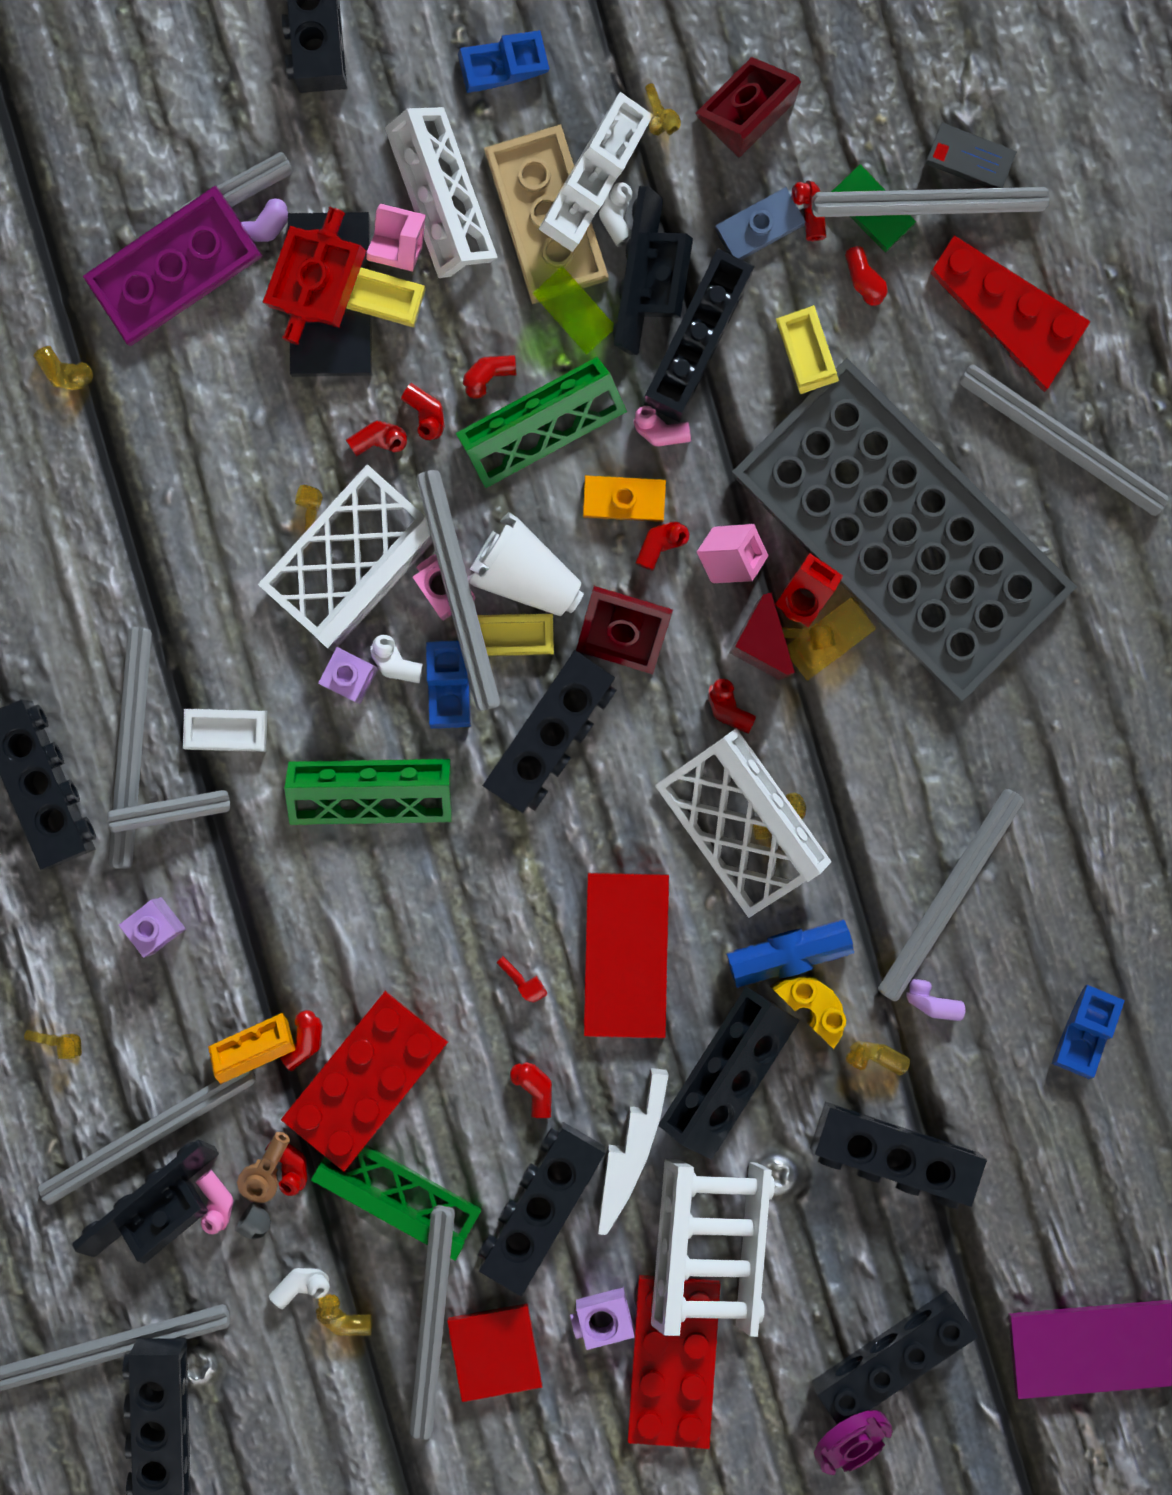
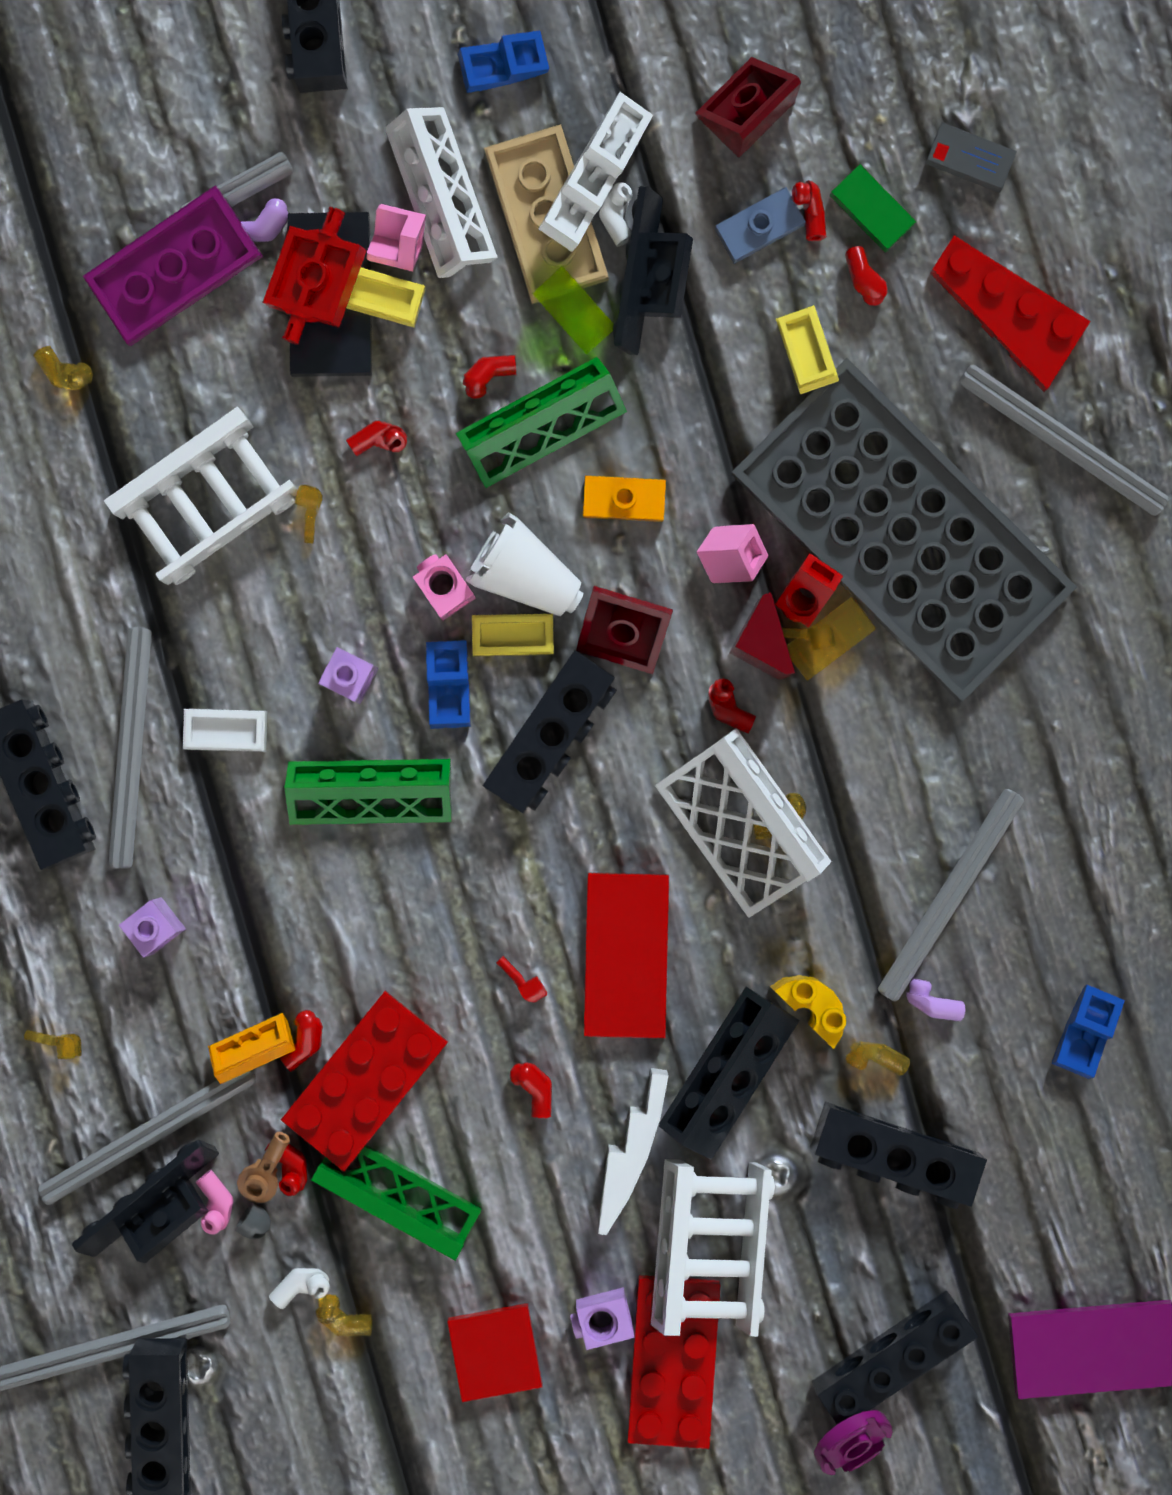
light grey axle [107,790,230,833] -> none
white fence [258,464,433,652] -> none
white arm [371,635,423,683] -> none
red arm [401,383,445,441] -> none
light grey axle [409,1205,455,1440] -> none
light grey axle [416,470,500,711] -> none
black brick [477,1122,605,1297] -> none
bright pink arm [634,406,691,447] -> none
red arm [635,522,690,571] -> none
black brick [644,248,754,423] -> none
clear yellow hand [645,83,681,136] -> none
blue piece [726,919,854,988] -> none
light grey axle [812,187,1049,217] -> none
none -> white fence [104,406,300,585]

